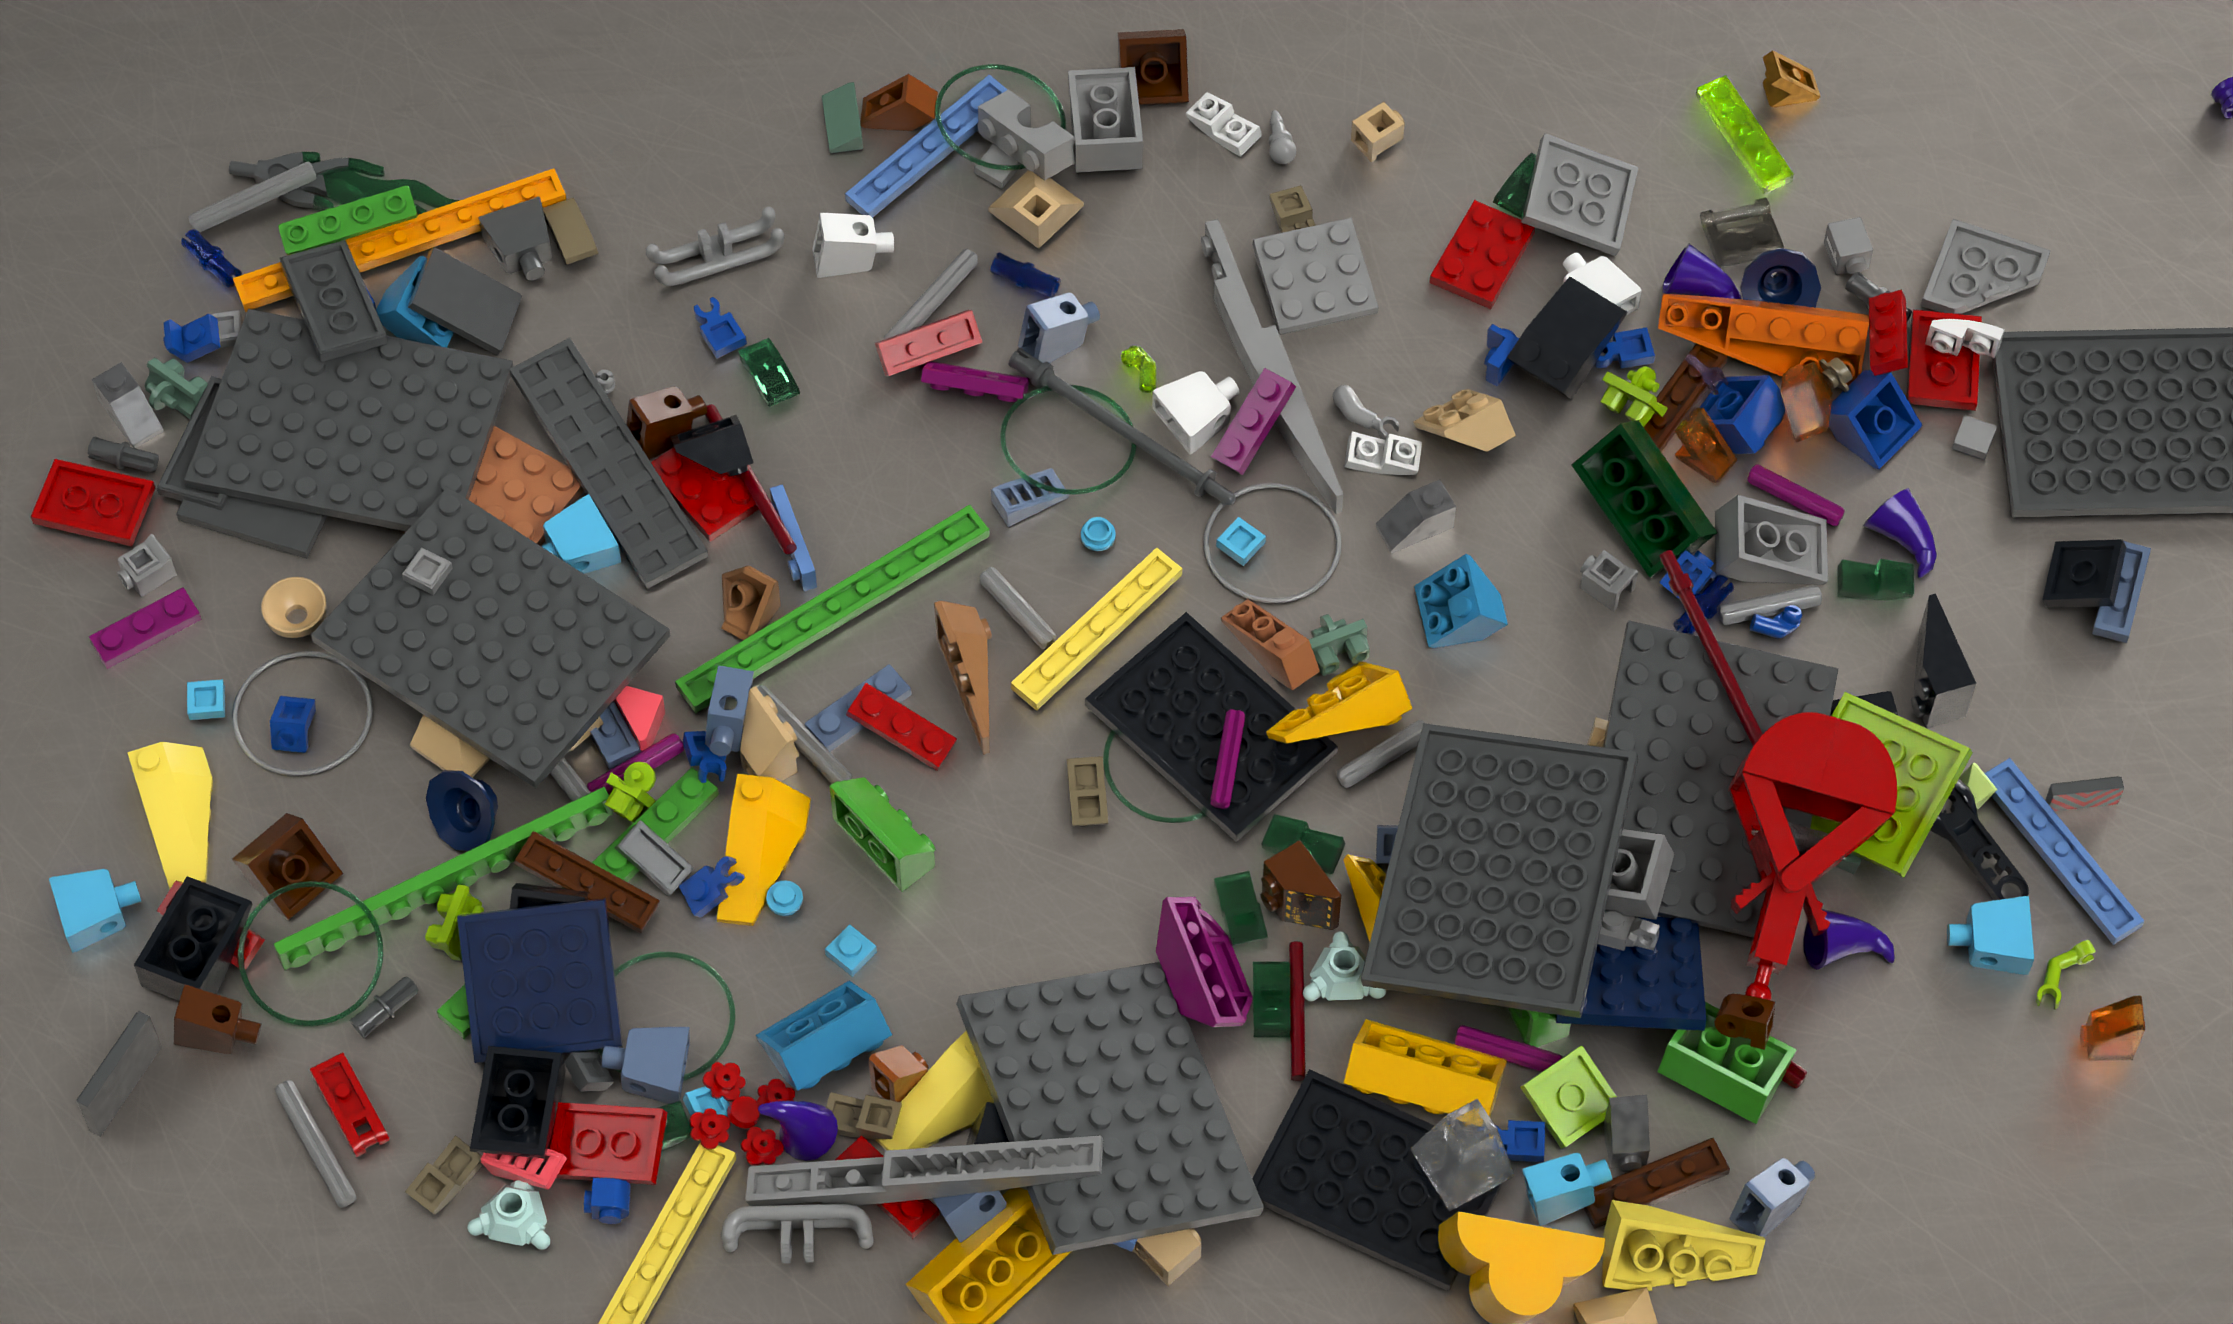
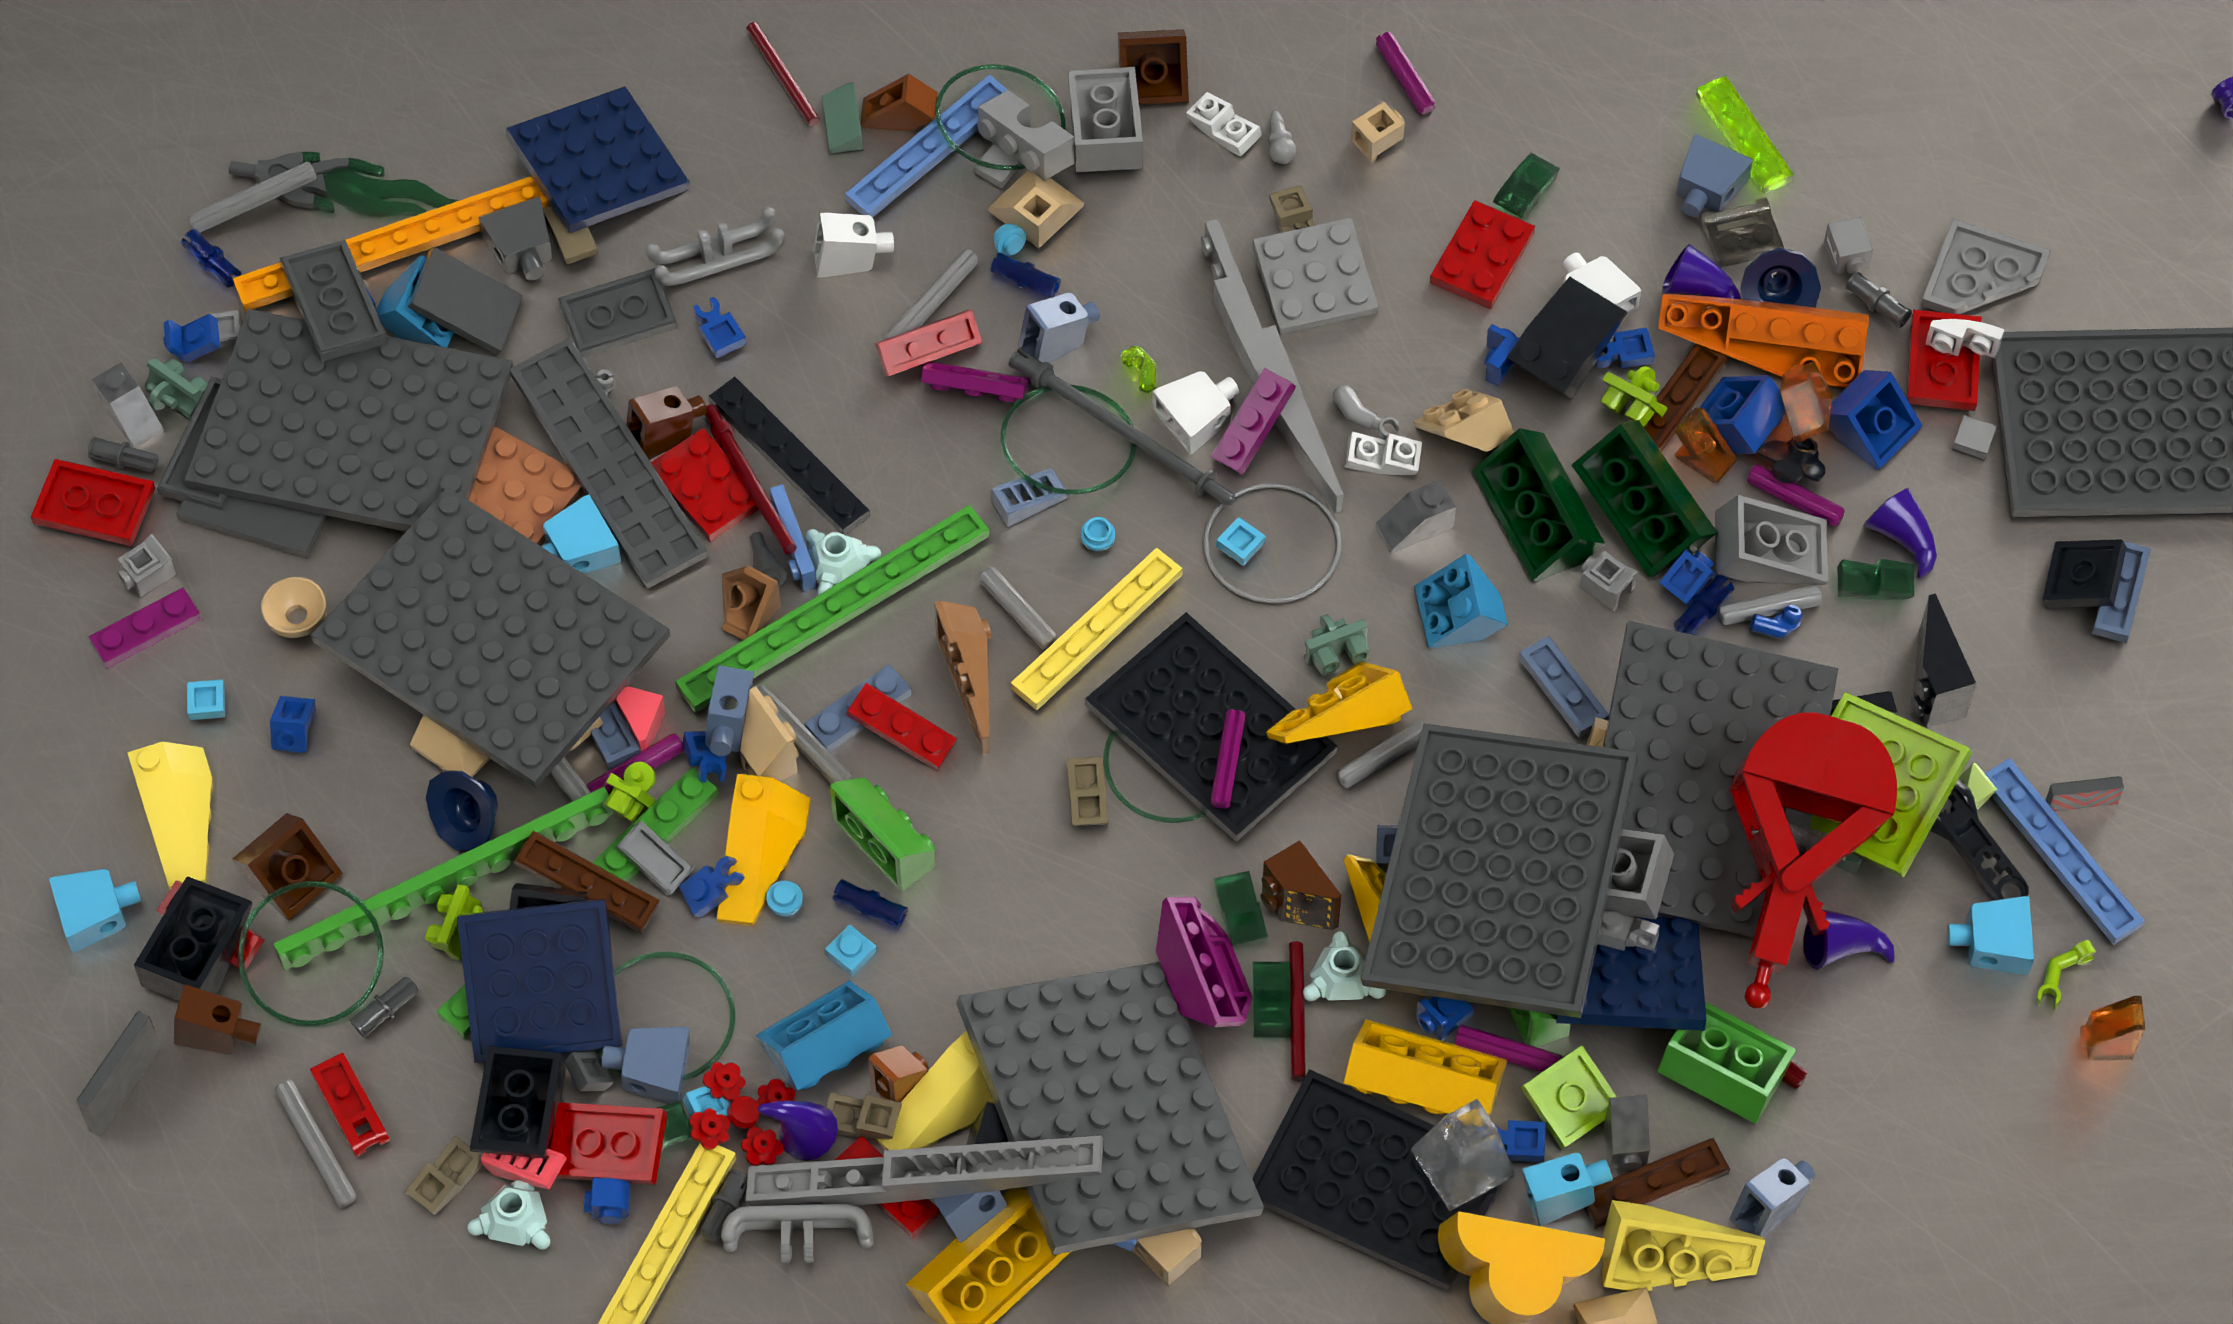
light grey piece [232,651,373,776] -> none
bright green bracket [278,185,418,256] -> none
light grey tile [402,547,453,595] -> none
black slope [670,415,754,476] -> none
clear green slope [738,338,800,407] -> none
nougat slope [1221,599,1320,691] -> none
clear green slope [1261,814,1346,875] -> none
light grey plate [1521,134,1639,256] -> none
dark red bar [1659,550,1763,746] -> none
clear purple hand [1685,354,1728,395] -> none
reddish brown leg [1714,993,1776,1050] -> none
pearl gold slope [1762,50,1821,107] -> none
dark tan plate [1819,357,1853,392] -> none
red plate [1869,290,1908,376] -> none
none -> dark blue plate [506,86,690,233]
none -> dark grey tile [558,268,677,358]
none -> dark grey axle [701,1169,748,1242]
none -> black plate [709,377,870,535]
none -> dark red bar [746,22,820,127]
none -> dark grey cone [749,532,787,587]
none -> light aqua rock [805,529,881,595]
none -> clear blue pin [832,879,908,929]
none -> medium azure plate [993,223,1026,257]
none -> magenta axle [1376,32,1435,115]
none -> blue bracket [1416,996,1474,1041]
none -> dark green slope [1472,428,1606,582]
none -> sand blue plate [1518,636,1609,738]
none -> sand blue torso [1677,134,1753,217]
none -> black plate [1757,435,1826,484]

